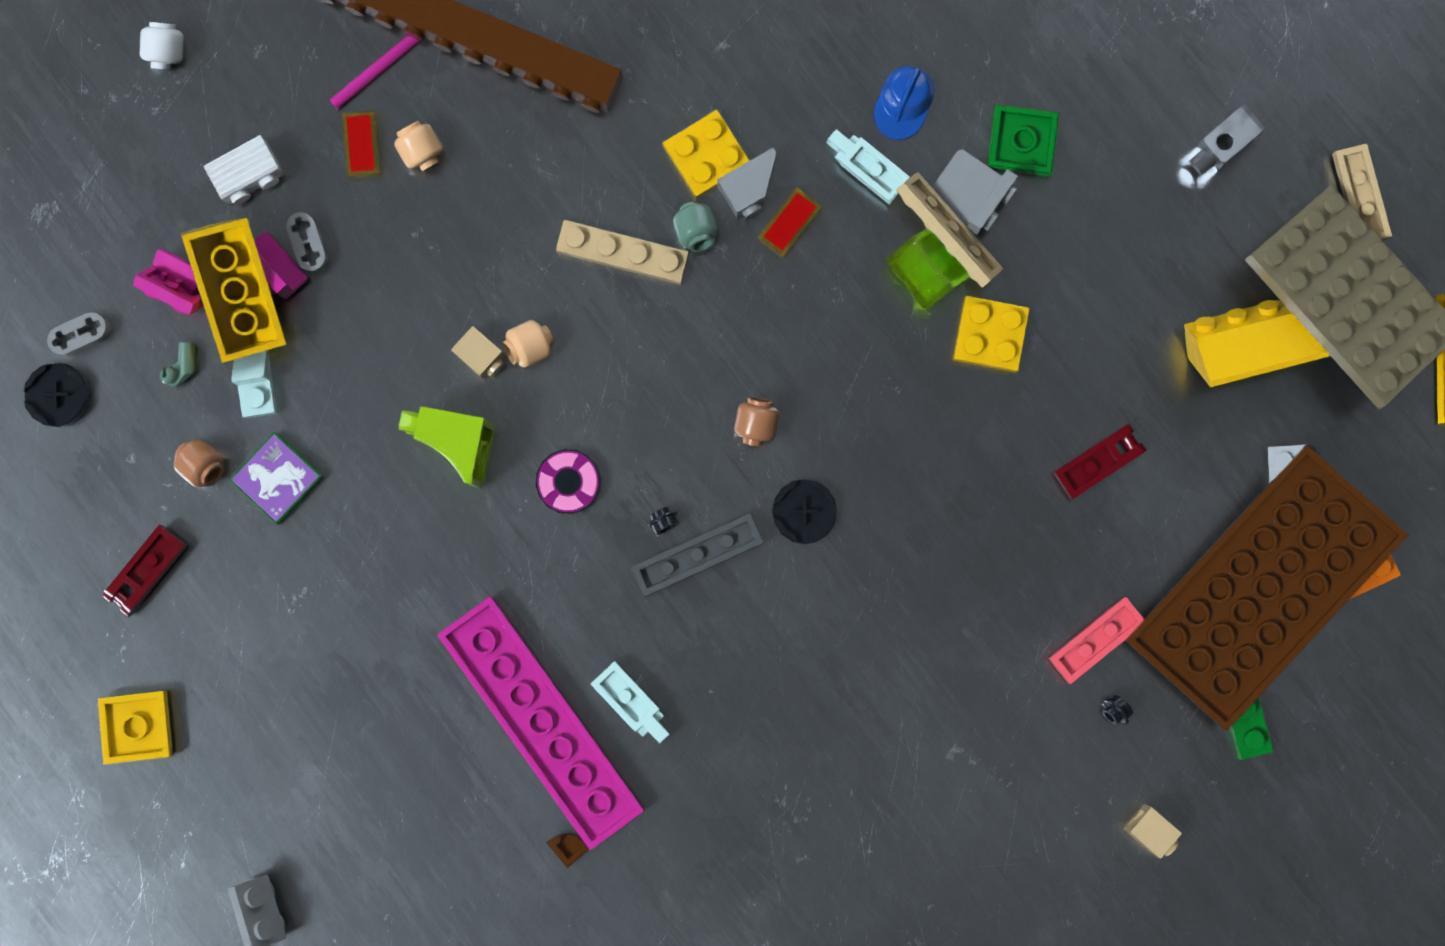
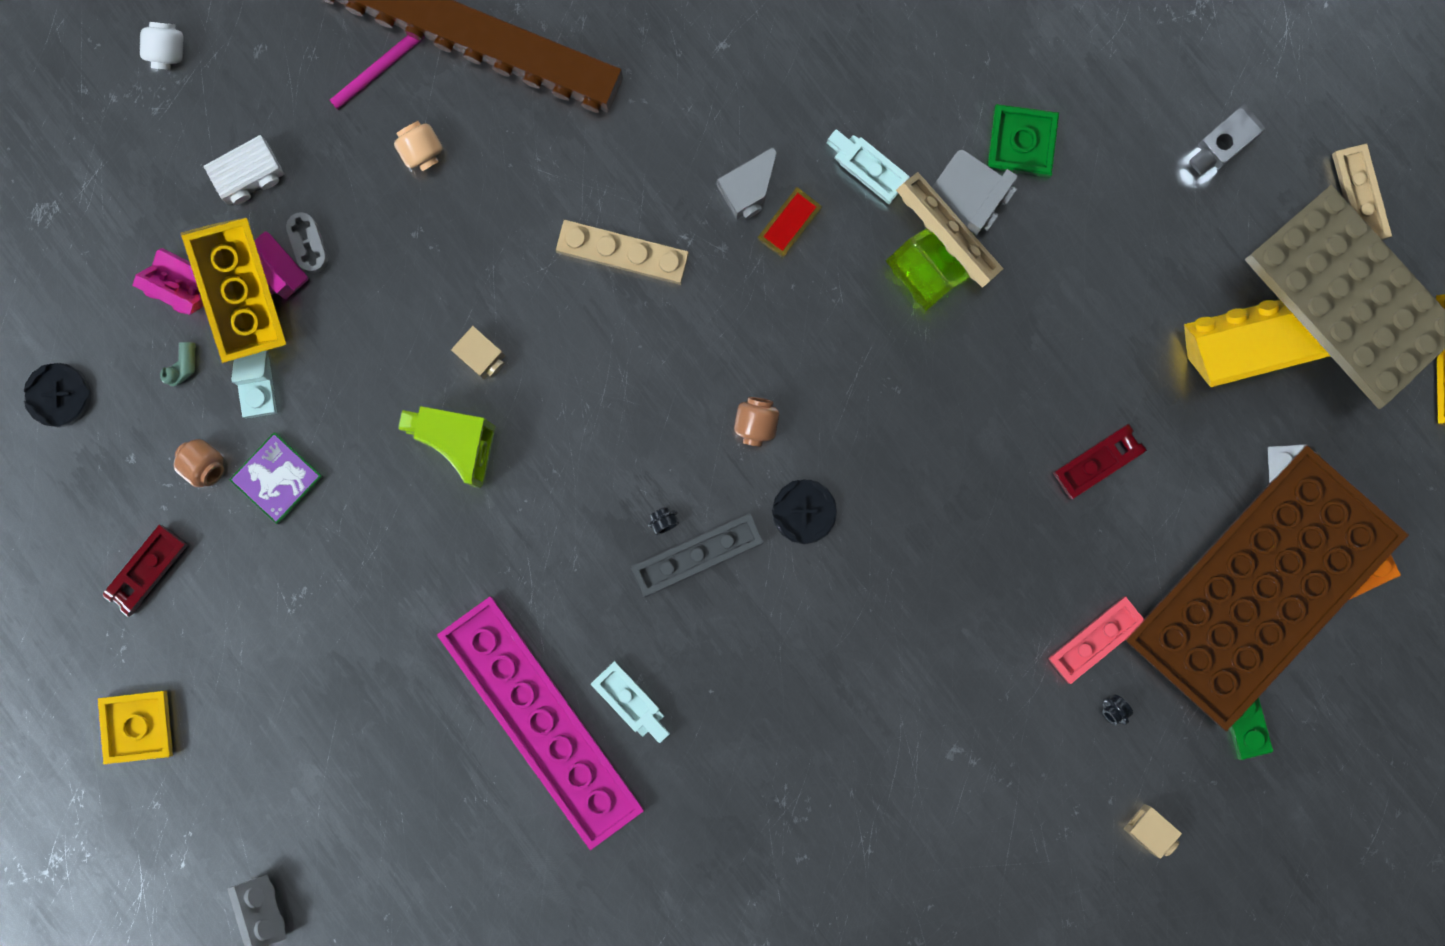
light grey beam [47,312,111,357] -> none
tile [342,110,381,179] -> none
light nougat head [503,320,554,368] -> none
tile [536,449,601,514] -> none
reddish brown tile [546,834,589,868] -> none
yellow plate [662,109,749,199] -> none
sand green head [673,202,719,252] -> none
blue piece [874,66,935,140] -> none
yellow plate [953,296,1030,373] -> none

